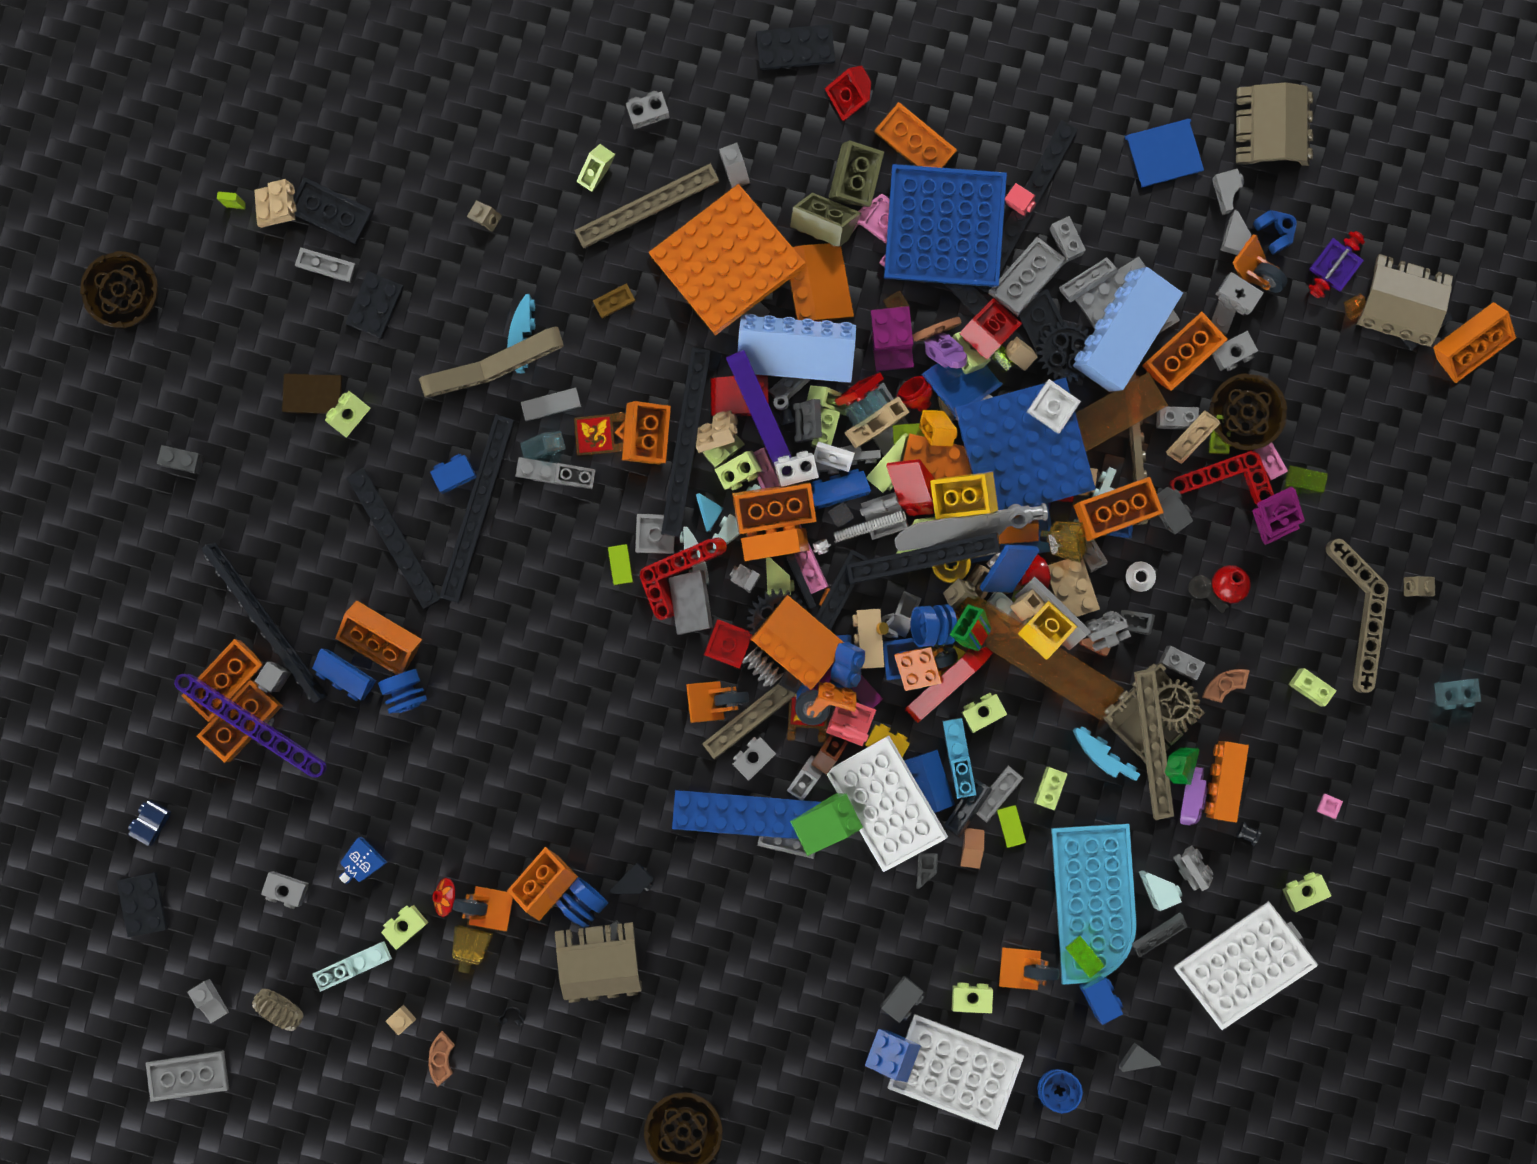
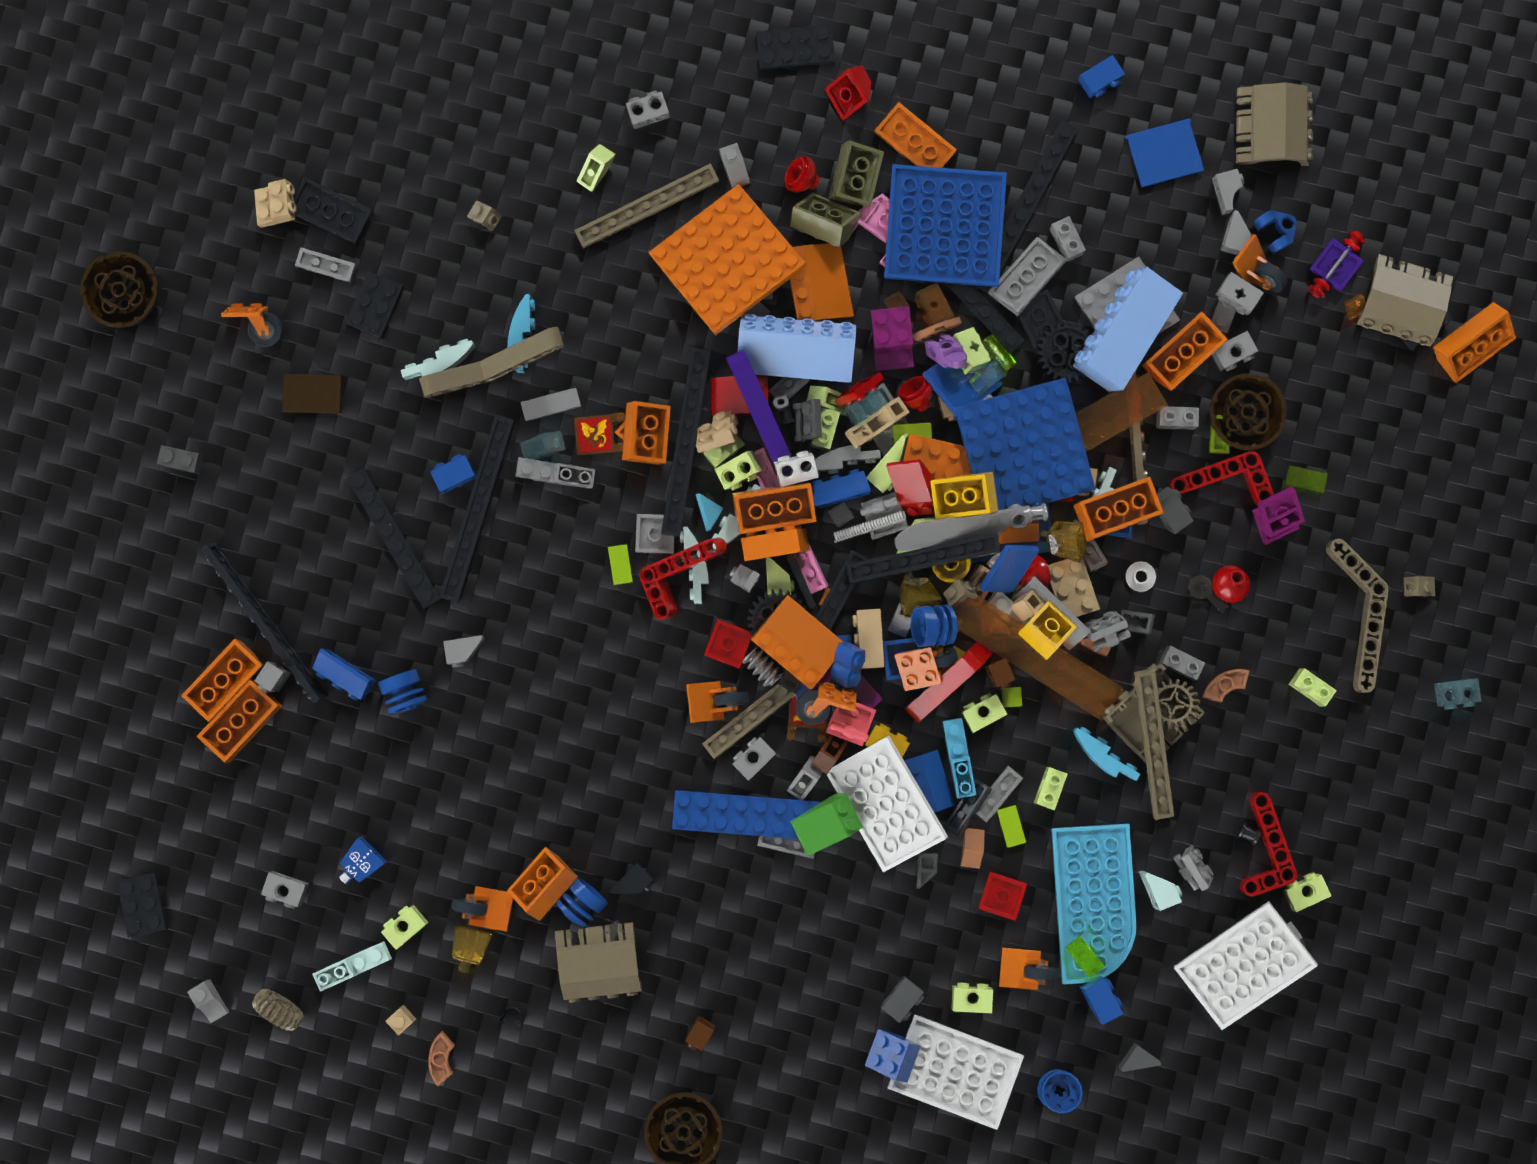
dark blue brick [128,801,171,846] -> none
light grey tile [146,1051,229,1102] -> none
dark purple beam [175,674,326,777] -> none
lime tile [217,192,246,209] -> none
yellowish green brick [325,391,370,438] -> none
orange slope [335,600,422,675] -> none
red dish [433,878,455,917] -> none
pearl gold plate [593,283,636,318] -> none
flat silver tile [669,570,713,635] -> none
white plate [812,539,831,555] -> none
white plate [814,442,855,472] -> none
piece [876,613,898,638] -> none
light orange brick [919,410,958,446] -> none
green torso [950,604,991,651] -> none
red slope [959,298,1022,360] -> none
tan brick [1004,337,1038,371] -> none
coral brick [1005,183,1036,216] -> none
white tile [1027,379,1081,434] -> none
light grey tile [1059,257,1118,303] -> none
dark grey tile [1132,913,1187,957] -> none
green slope [1165,747,1200,785] -> none
tan tile [1166,411,1220,464] -> none
medium lavender piece [1180,767,1208,826] -> none
orange brick [1204,741,1249,823] -> none
bright pink plate [1253,443,1288,481] -> none
bright pink tile [1317,794,1343,819] -> none
none -> plate [221,303,283,347]
none -> light aqua slope [401,339,475,380]
none -> light grey slope [443,635,484,668]
none -> reddish brown brick [685,1015,715,1051]
none -> red piece [785,155,820,193]
none -> clear yellow torso [899,572,942,615]
none -> clear orange brick [914,282,954,326]
none -> clear light blue slope [969,360,1007,396]
none -> red plate [978,871,1027,921]
none -> reddish brown brick [985,658,1015,689]
none -> lime tile [1001,687,1022,707]
none -> blue brick [1078,55,1125,98]
none -> red beam [1239,792,1297,896]

